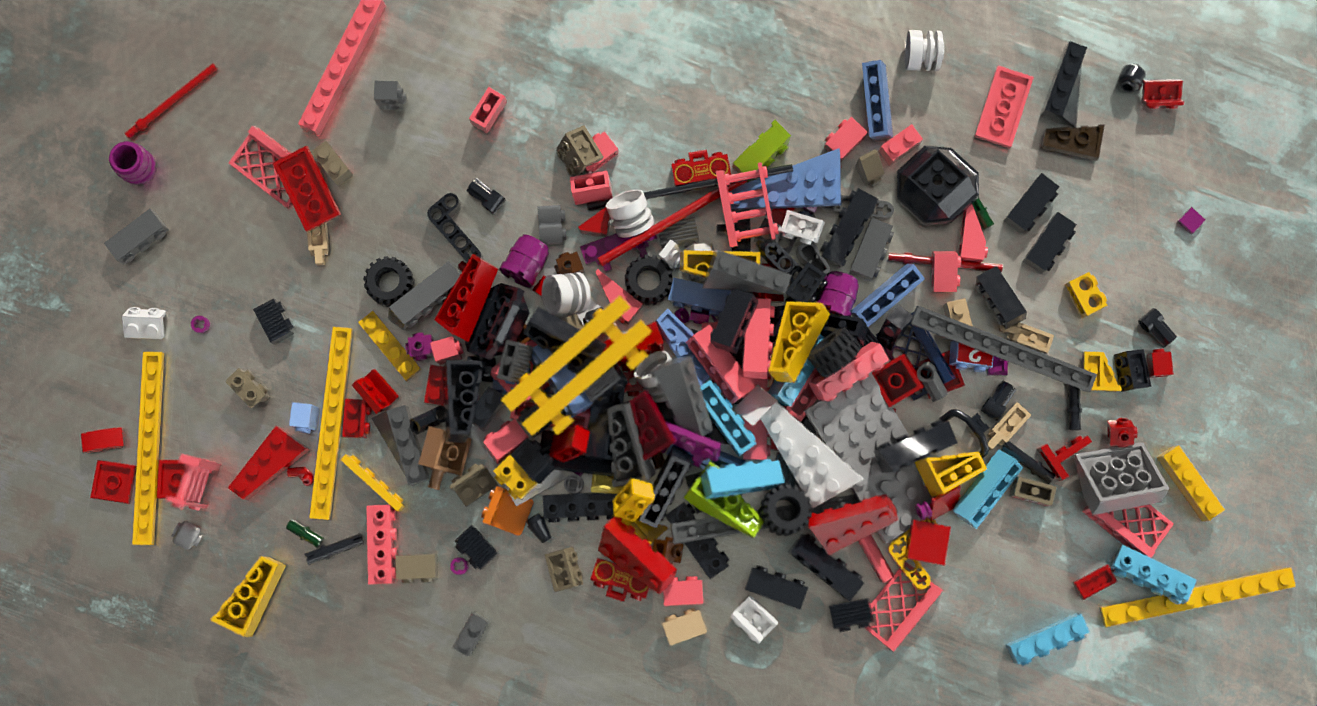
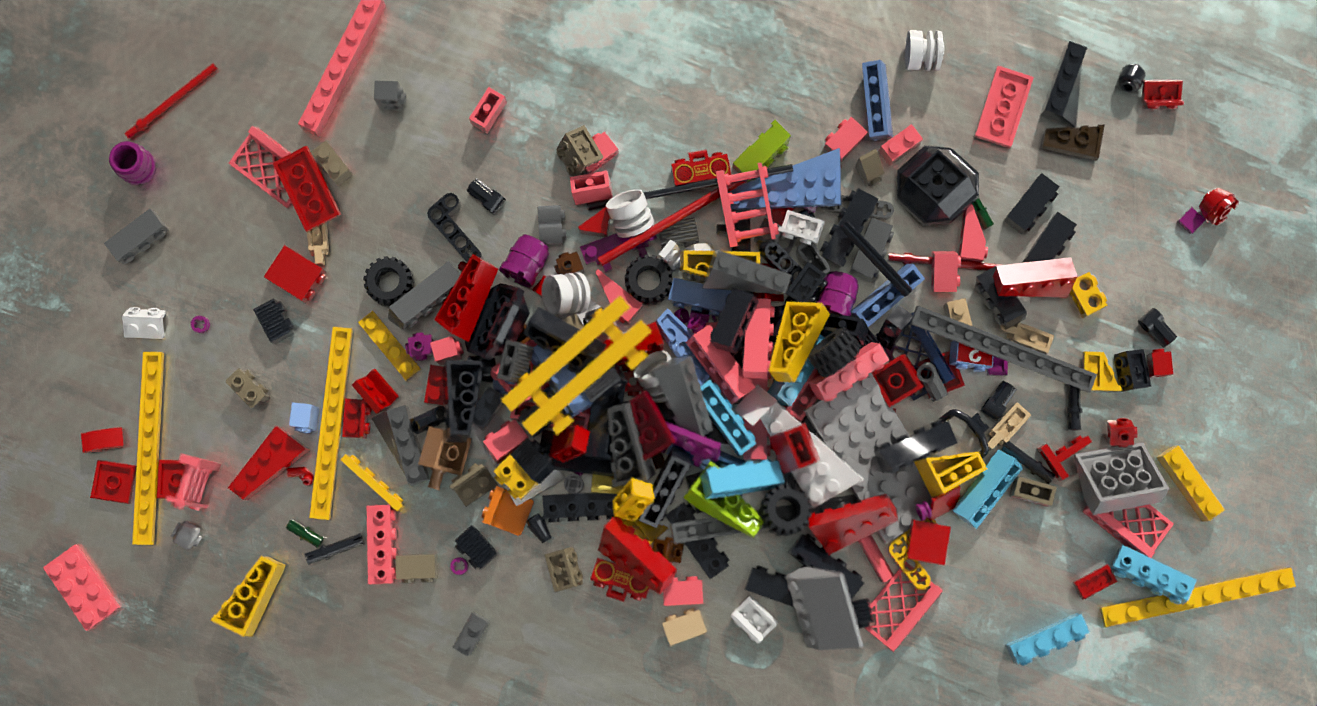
none -> coral plate [43,544,121,631]
none -> red brick [264,245,326,304]
none -> magenta bush [687,315,706,334]
none -> red slope [769,423,820,474]
none -> light grey slope [786,566,863,650]
none -> black axle [840,221,912,297]
none -> wedge [993,257,1078,298]
none -> red cone [1199,188,1239,226]

